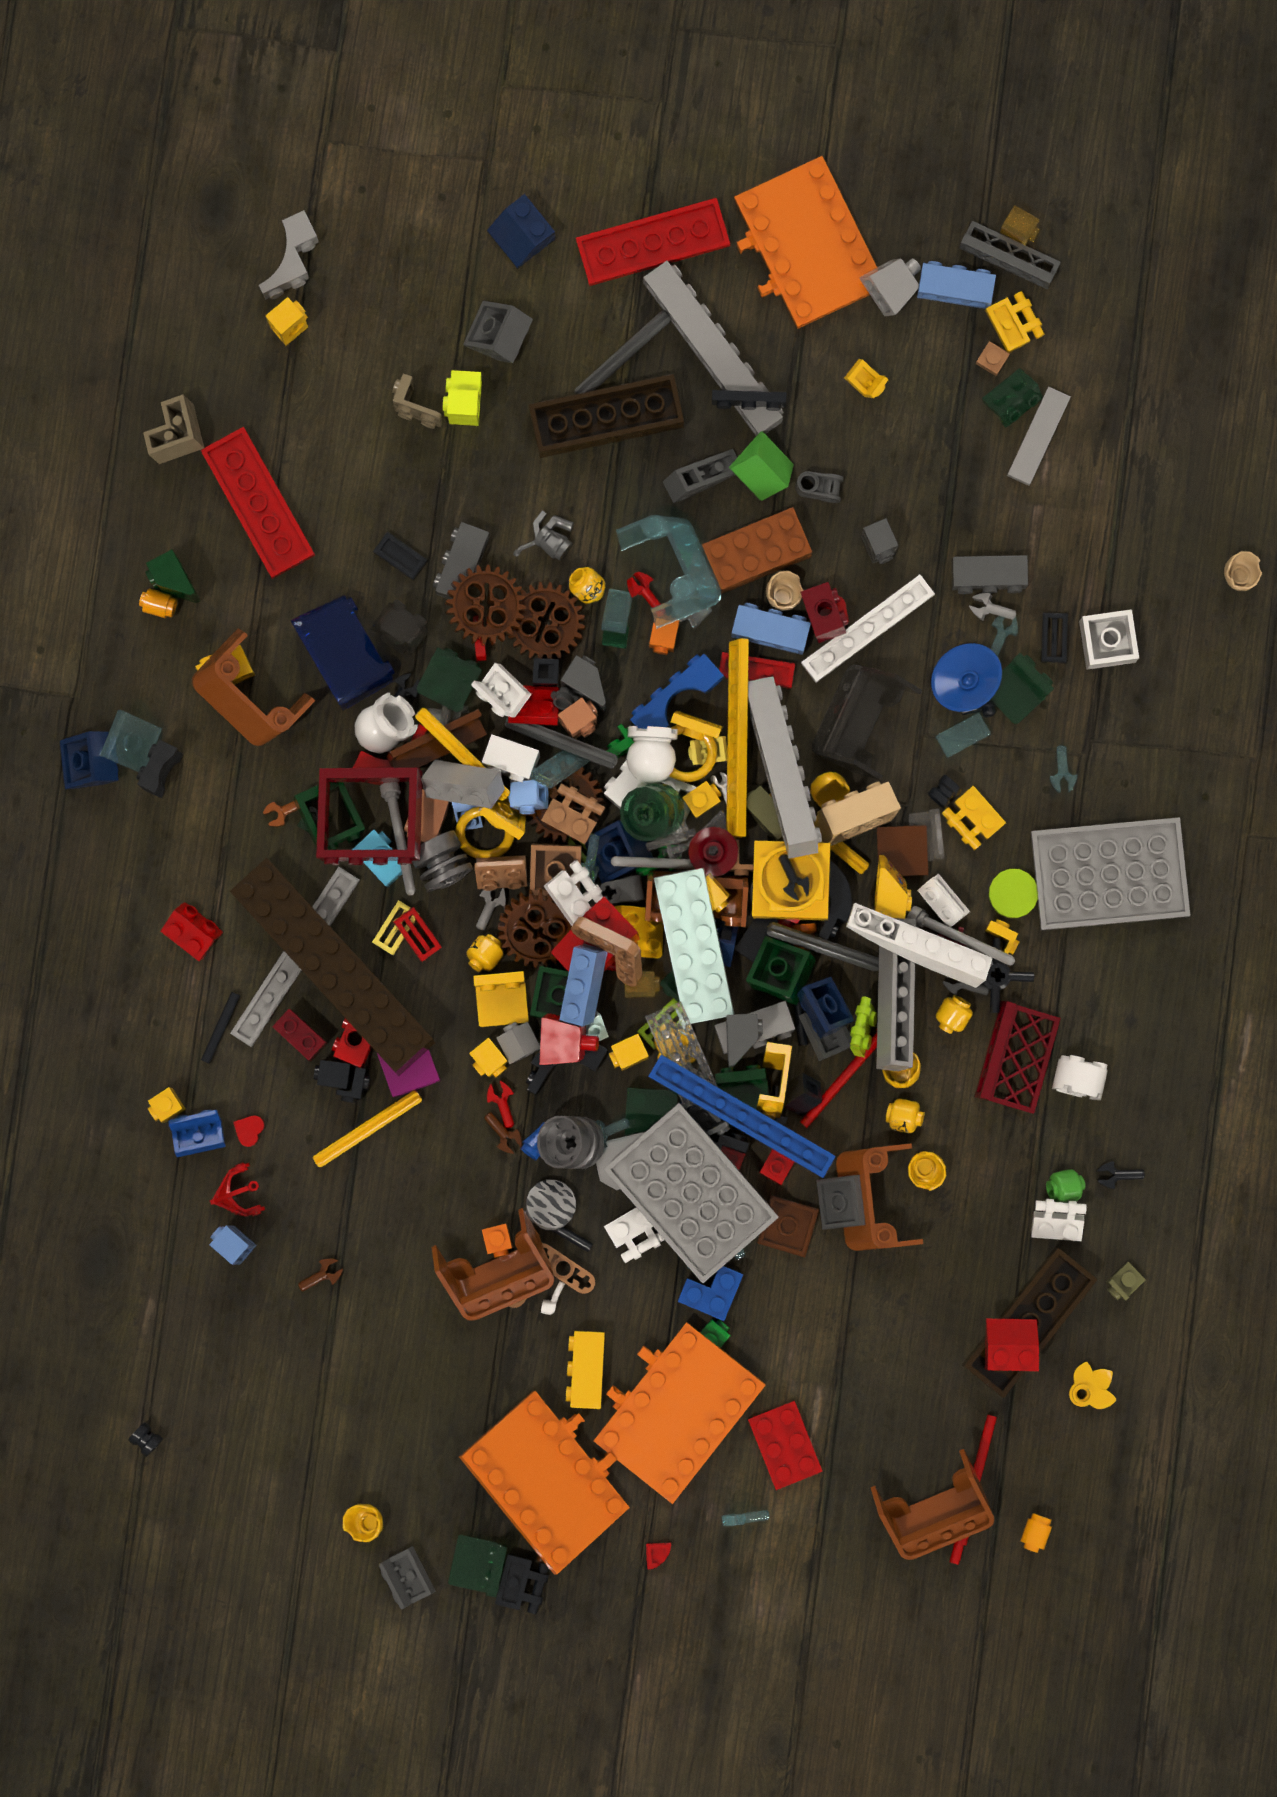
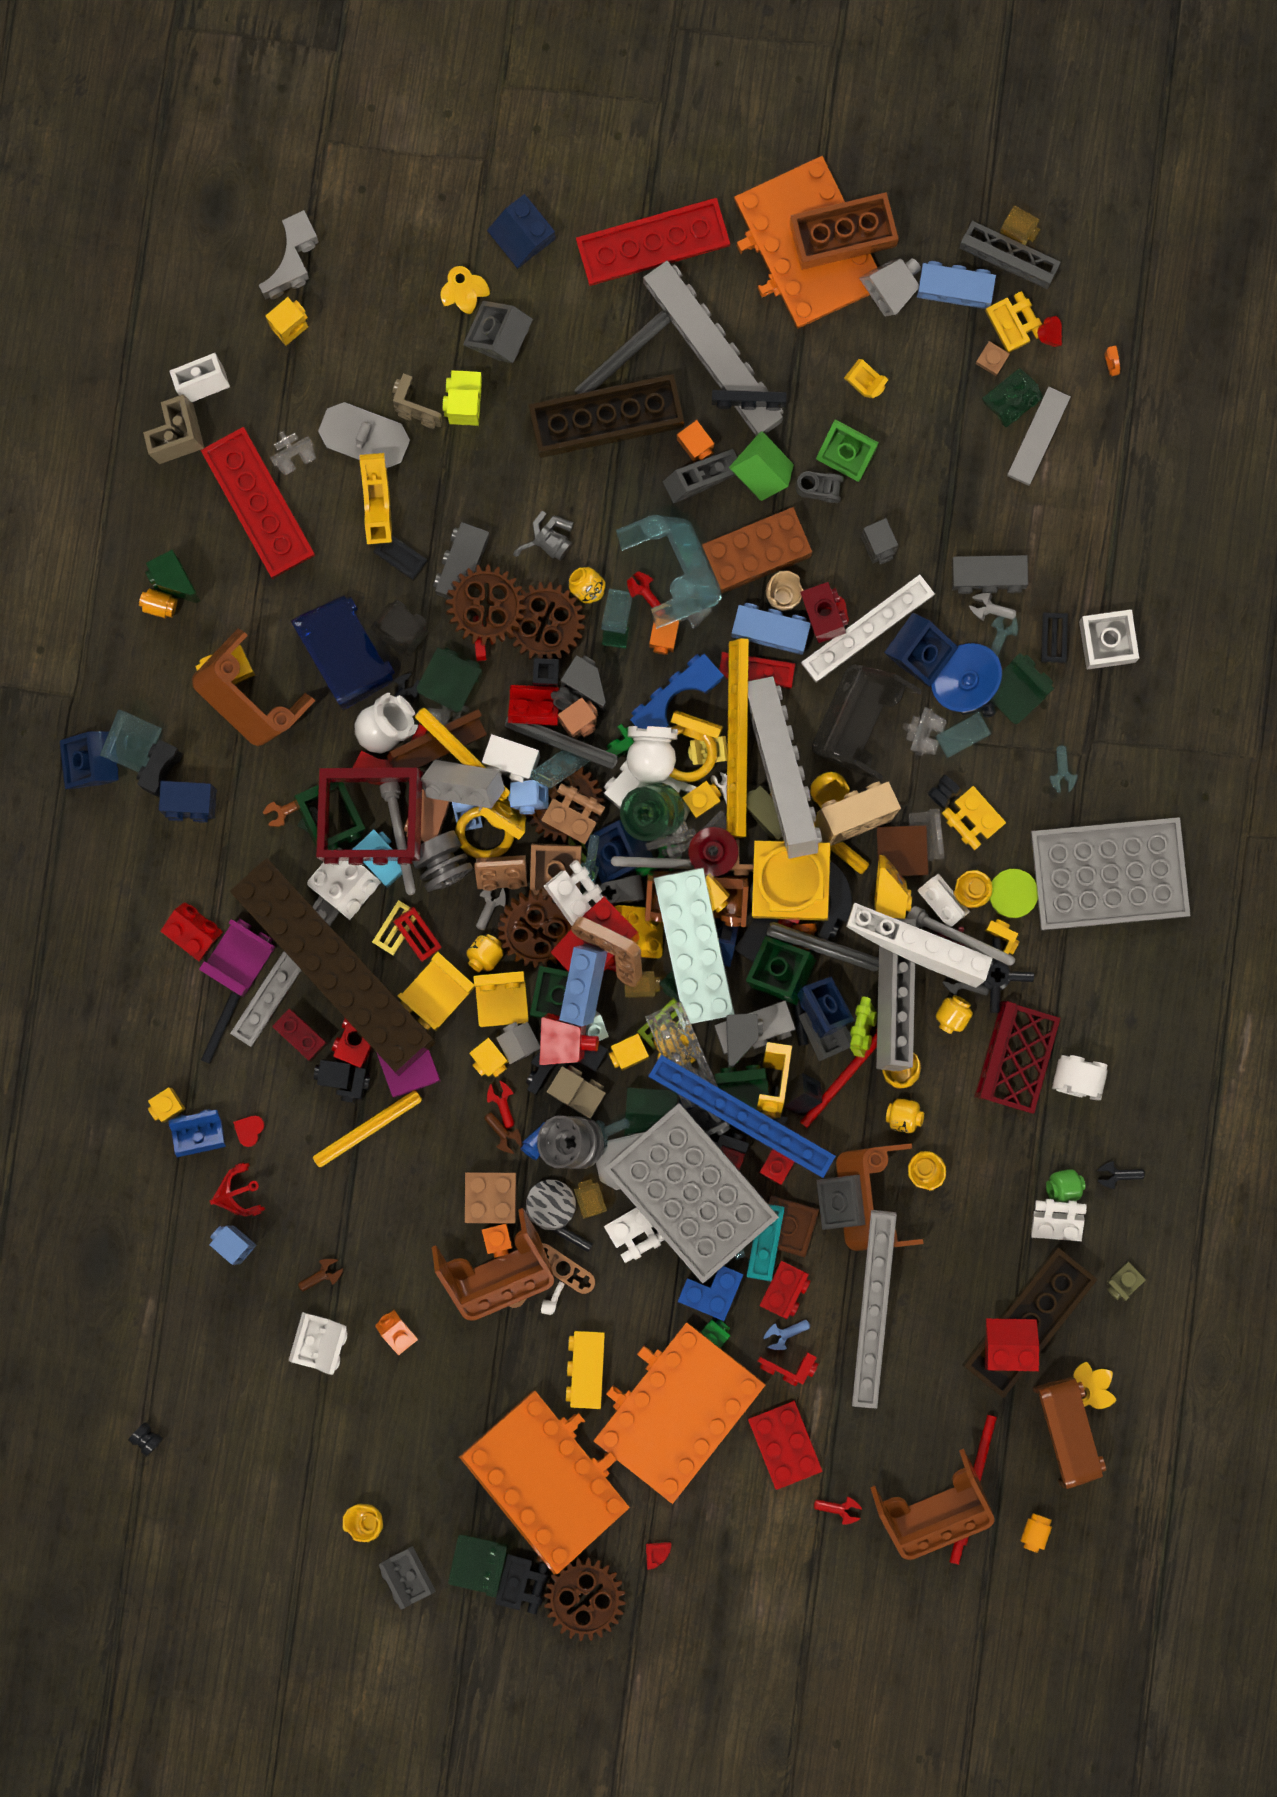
white bracket [471,663,532,718] -> none
clear light blue bar [721,1510,770,1526] -> none
black bar [778,854,809,901] -> none
tan hair [1224,551,1262,591] -> none
none -> dark blue brick [159,781,217,823]
none -> white brick [170,353,230,402]
none -> magenta panel [199,918,276,998]
none -> clear hips [270,431,316,475]
none -> white bracket [289,1312,347,1375]
none -> white bracket [307,848,381,920]
none -> light grey shield [318,402,410,468]
none -> yellow arch [360,453,392,544]
none -> orange bracket [375,1310,418,1355]
none -> yellow panel [398,952,475,1031]
none -> yellow plate [440,266,490,314]
none -> medium nougat brick [465,1173,517,1223]
none -> reddish brown gear [544,1557,626,1641]
none -> dark tan brick [547,1065,606,1119]
none -> clear yellow brick [574,1179,607,1219]
none -> orange brick [677,420,714,463]
none -> teal tile [747,1204,785,1281]
none -> red bracket [757,1352,819,1386]
none -> red bracket [759,1261,811,1319]
none -> medium blue bar [763,1320,810,1350]
none -> dark orange brick [790,192,899,270]
none -> red bar [814,1496,862,1525]
none -> bright green slope [816,420,879,482]
none -> light grey tile [852,1210,897,1409]
none -> dark blue slope [884,613,958,687]
none -> clear hips [902,707,946,756]
none -> yellow hair [953,870,993,908]
none -> dark orange windscreen [1032,1377,1106,1489]
none -> red tile [1037,316,1062,347]
none -> orange tile [1104,346,1120,376]

